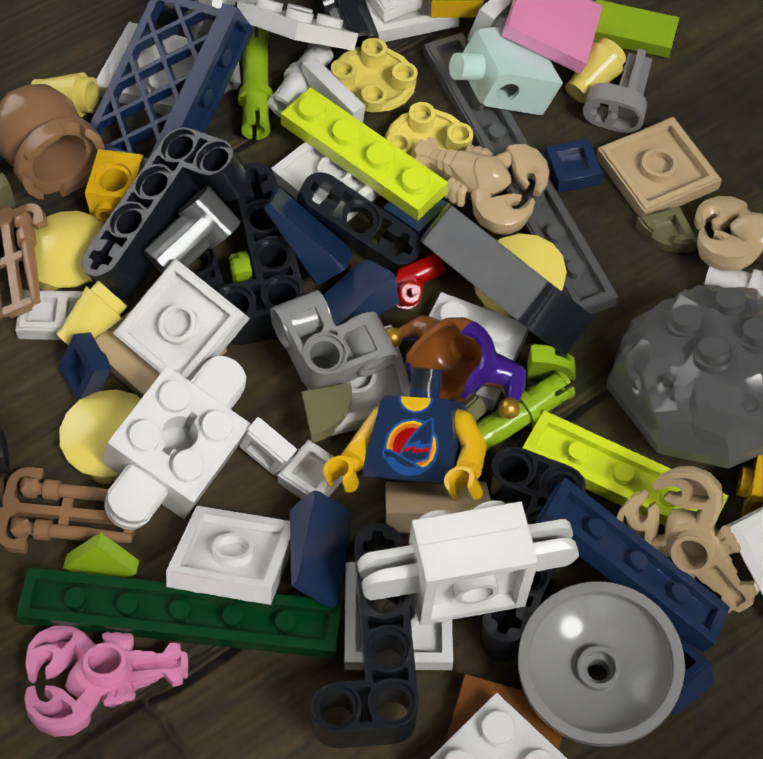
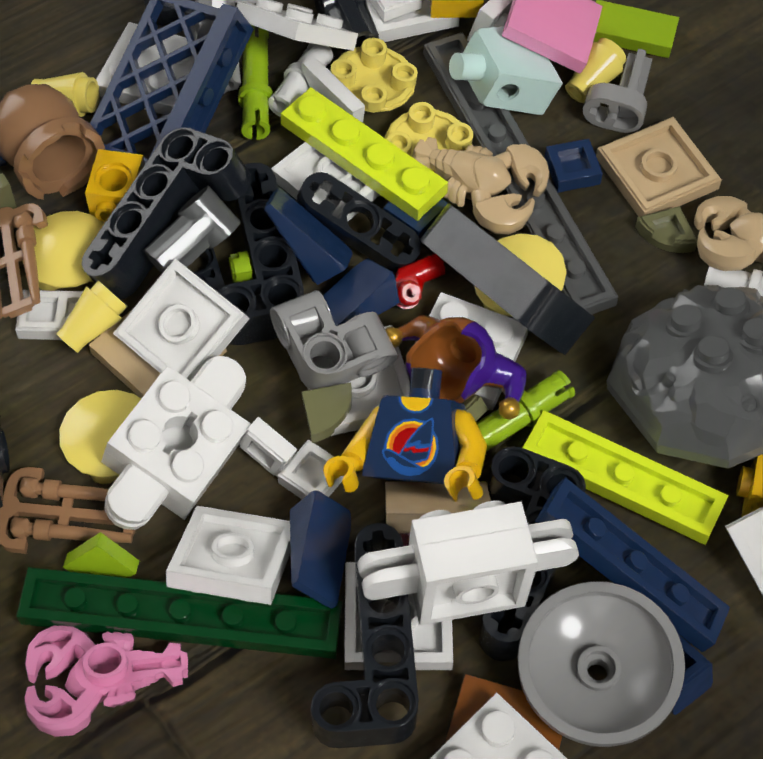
dark blue plate [59,332,111,401] -> none
lime tile [527,344,576,380] -> none
tan animal [617,466,760,613] -> none

